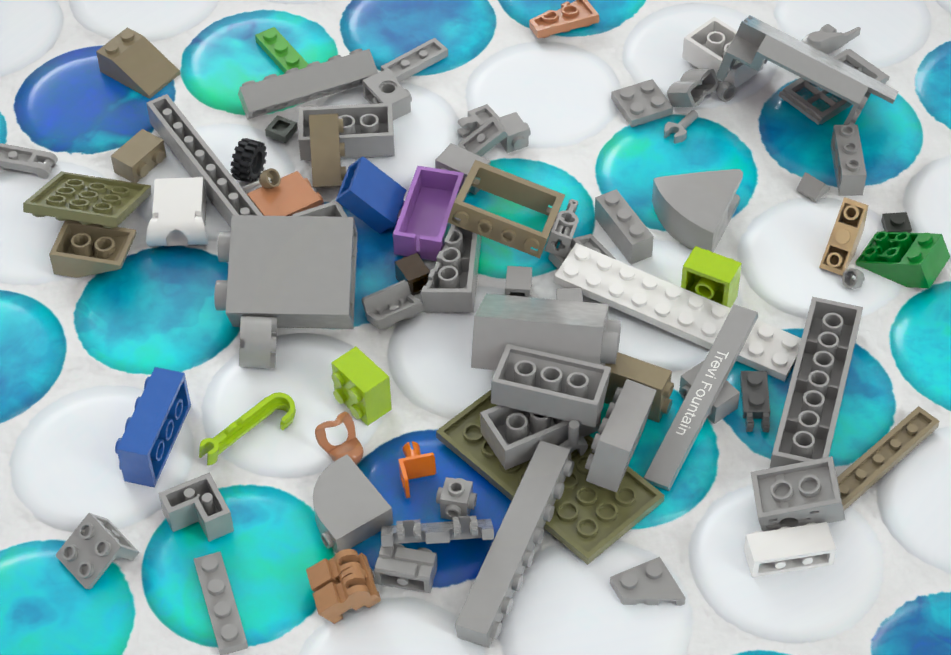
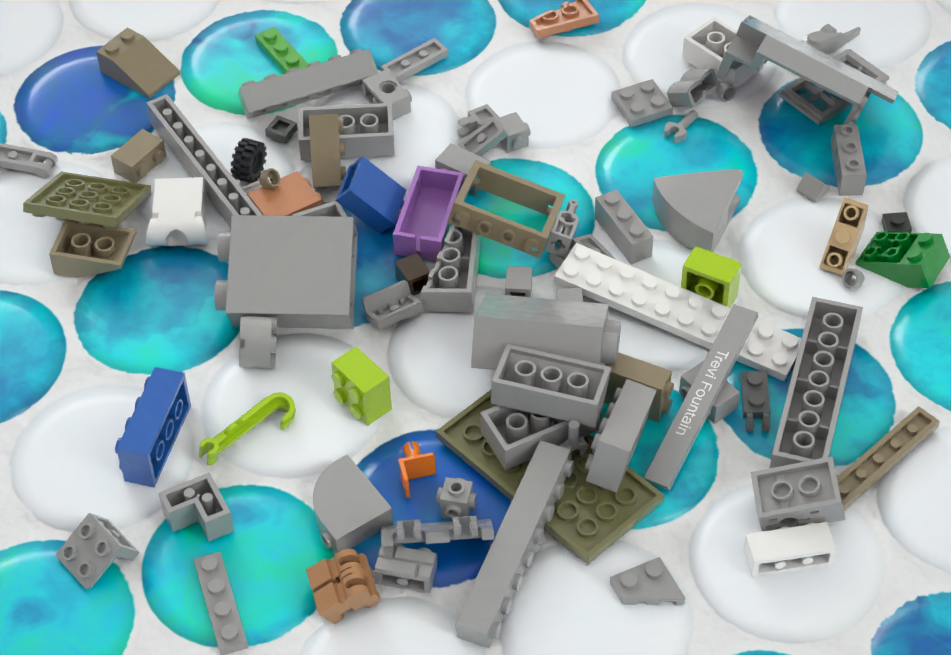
nougat piece [315,411,363,465] -> none

